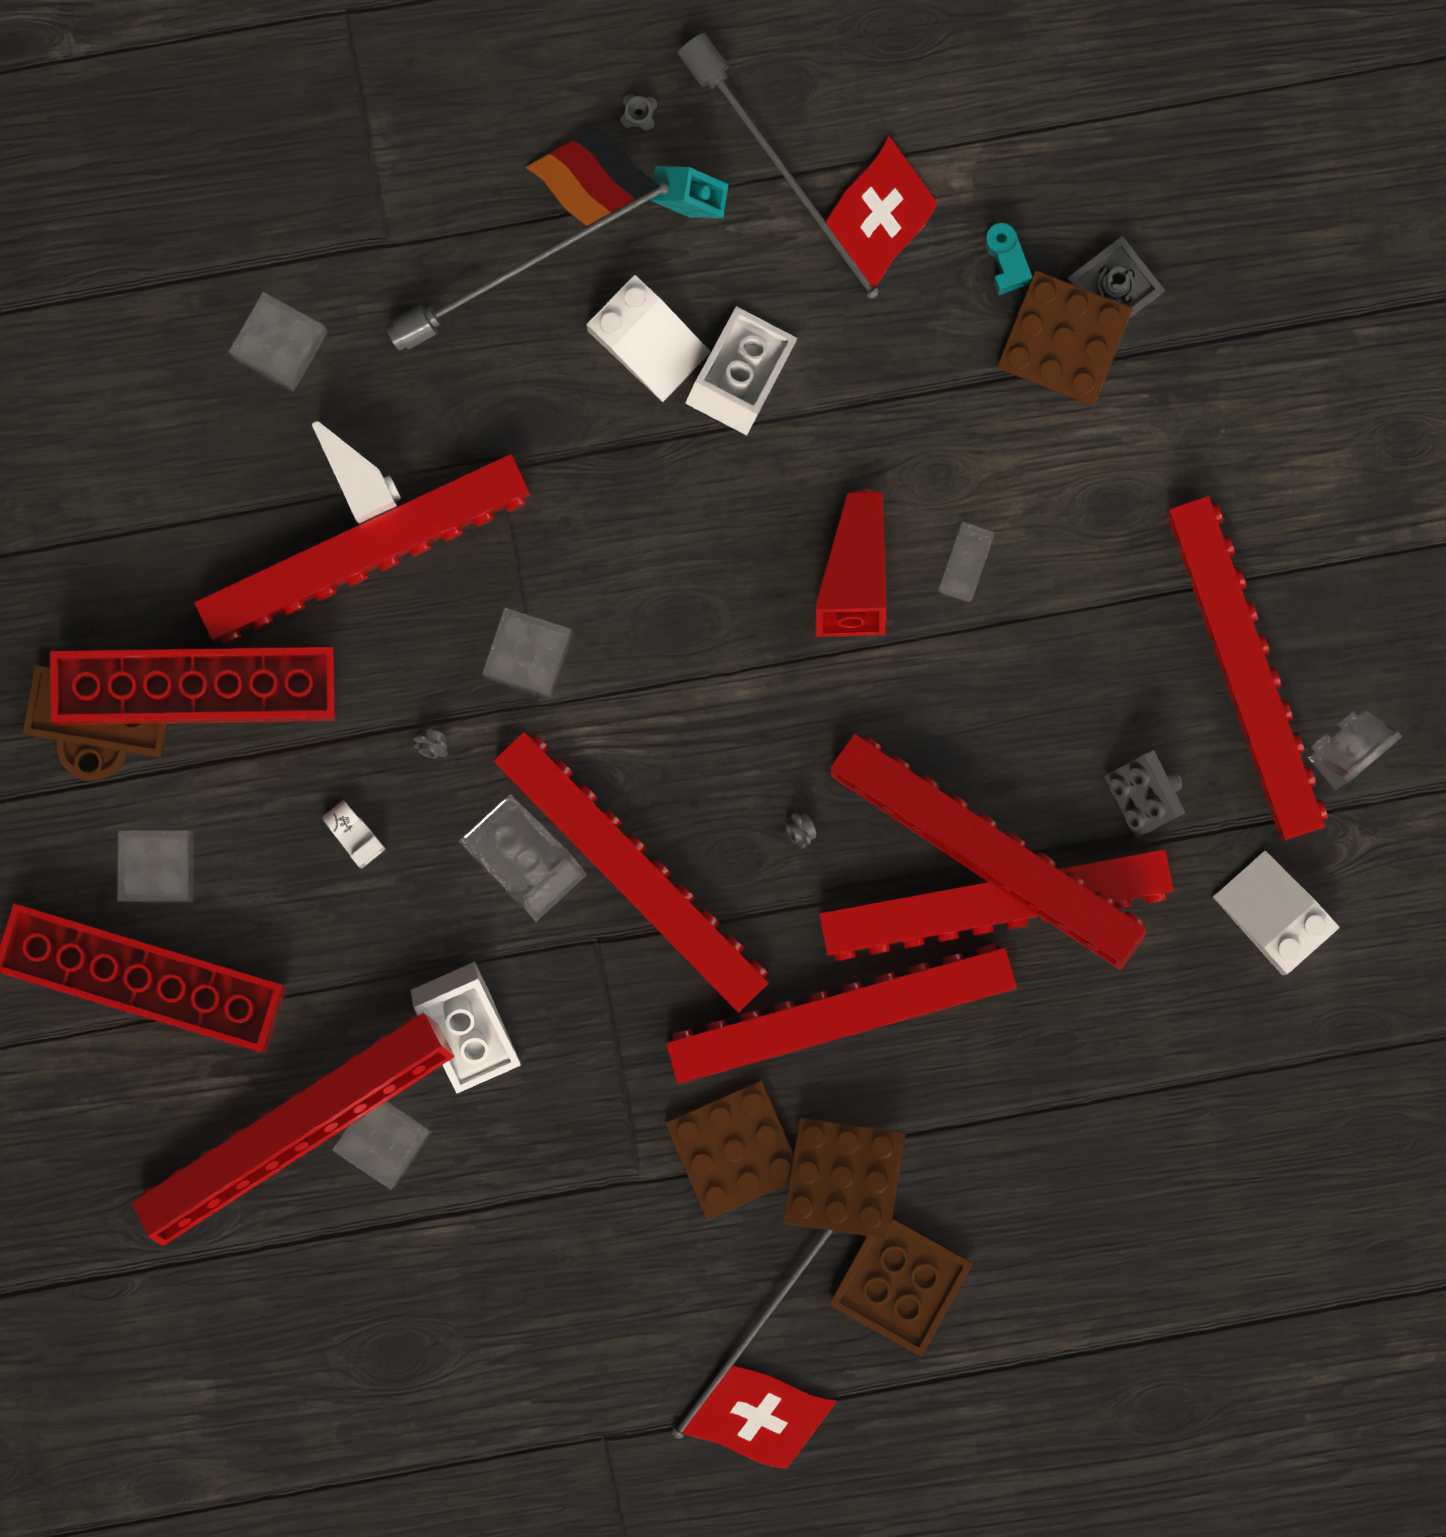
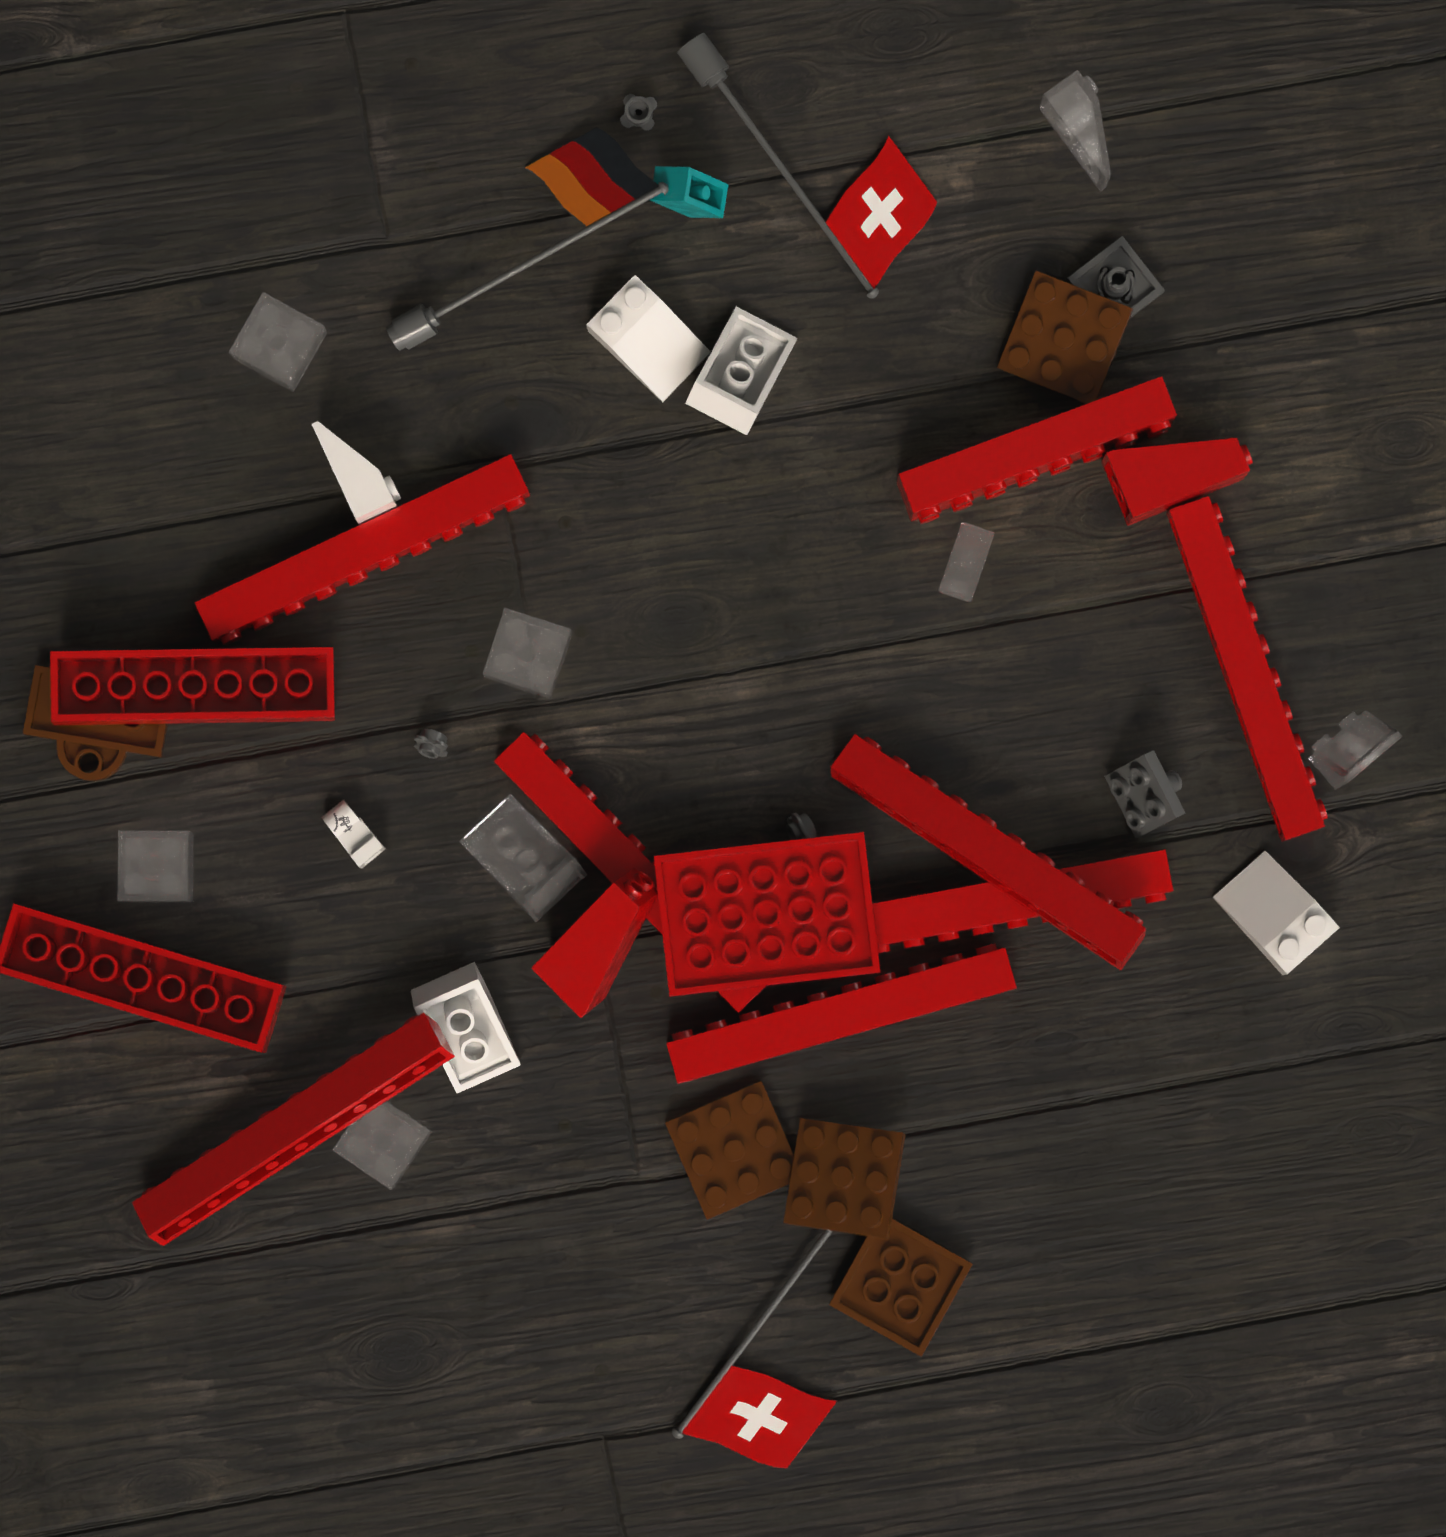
red slope [816,489,887,637] -> none
teal leg [985,223,1033,296] -> none
none -> red slope [531,868,658,1018]
none -> red plate [654,832,880,997]
none -> red brick [897,376,1177,524]
none -> clear slope [1040,70,1111,192]
none -> red slope [1101,438,1253,526]

